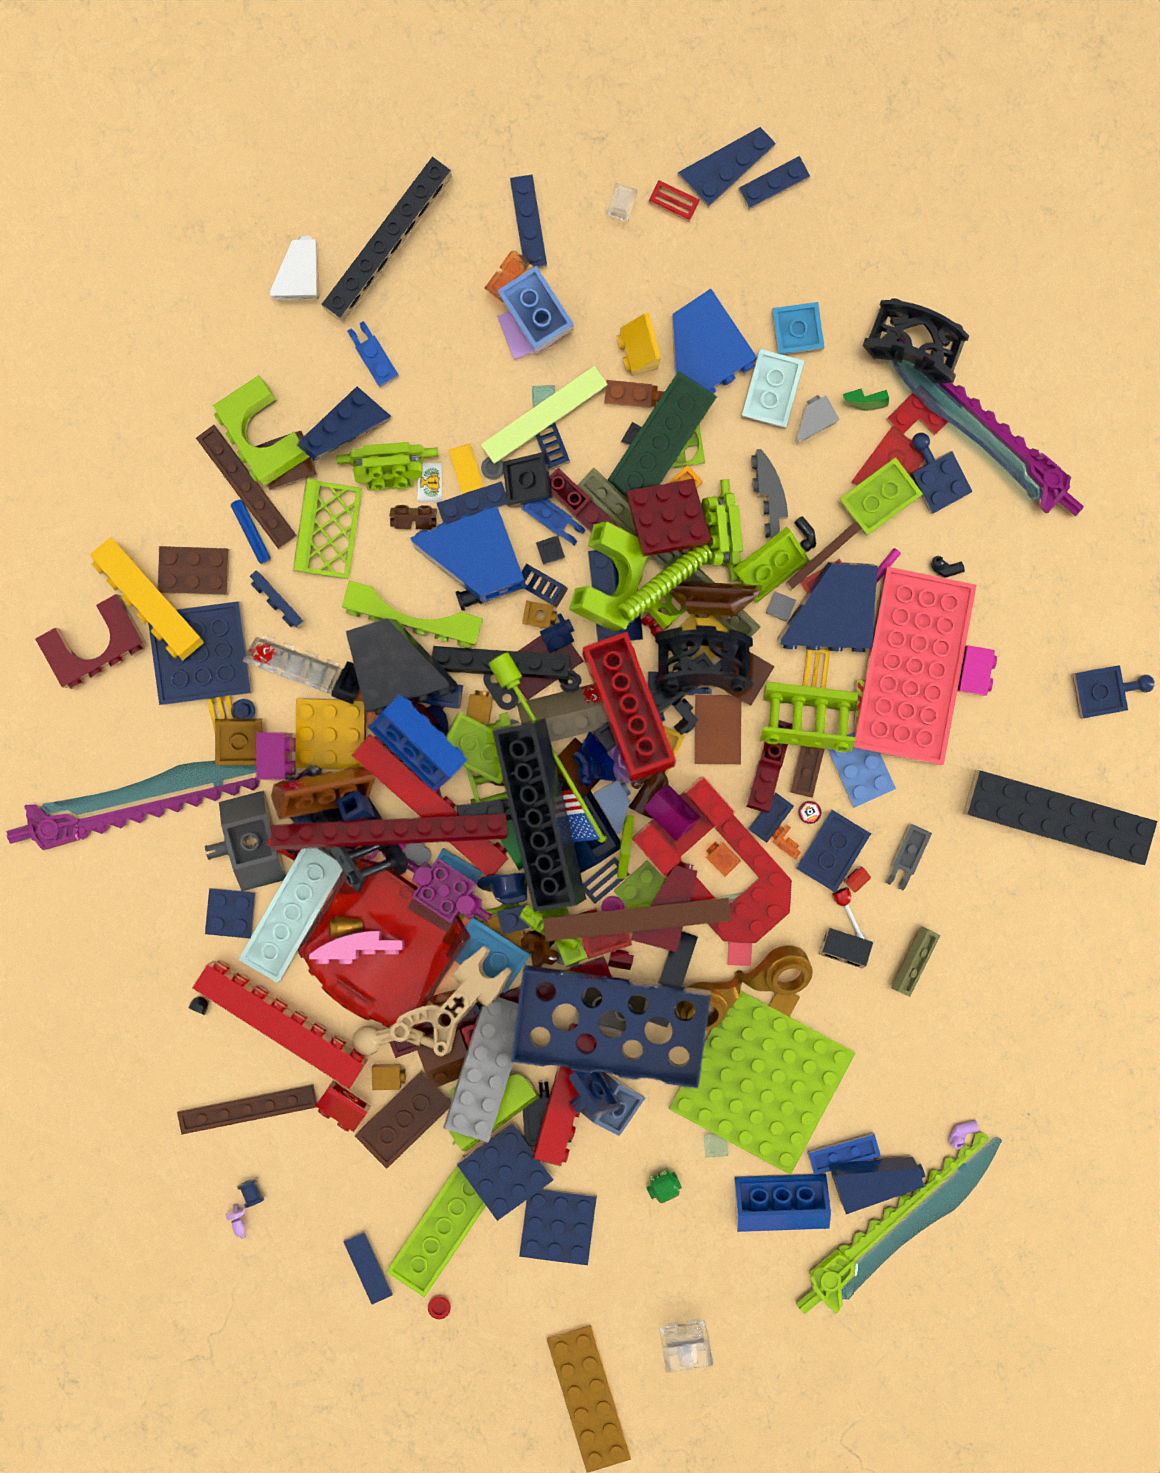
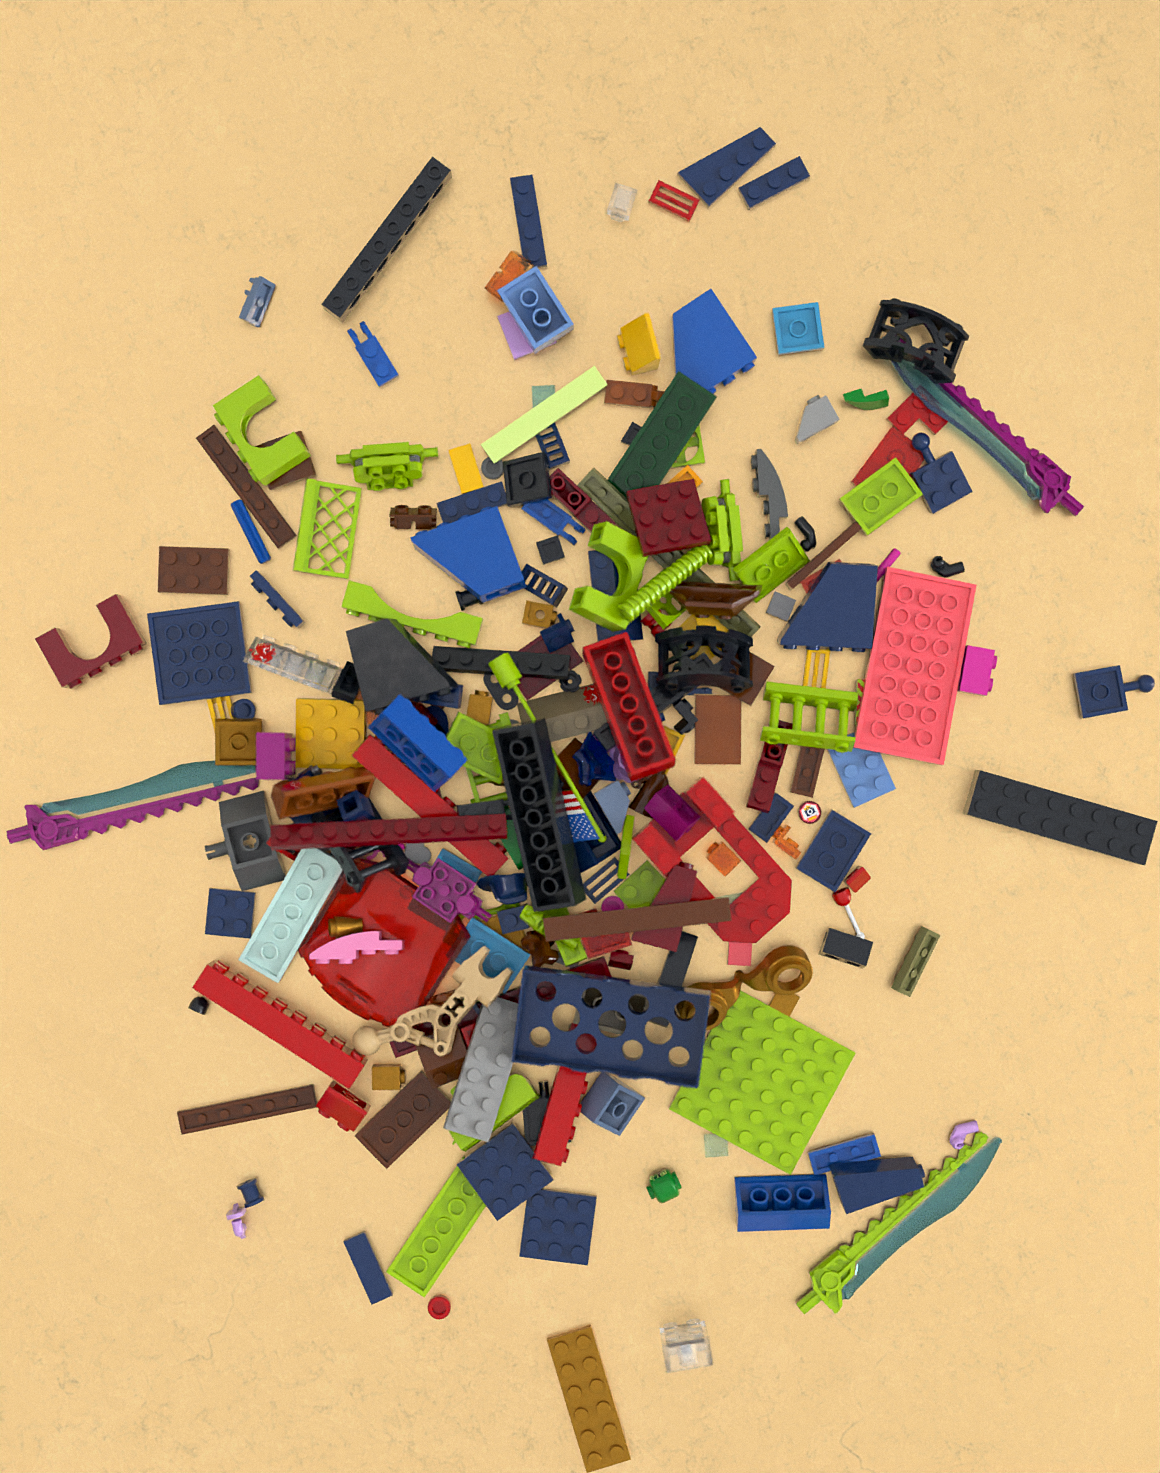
yellow brick [90,537,204,661] -> none
white slope [270,236,319,300] -> none
dark blue wing [297,386,392,461] -> none
sticker [417,463,442,502] -> none
dark blue tile [569,1071,622,1117] -> none
light aqua plate [741,349,804,429] -> none
dark grey hinge [886,823,932,890] -> none
none -> sand blue plate [239,276,276,327]

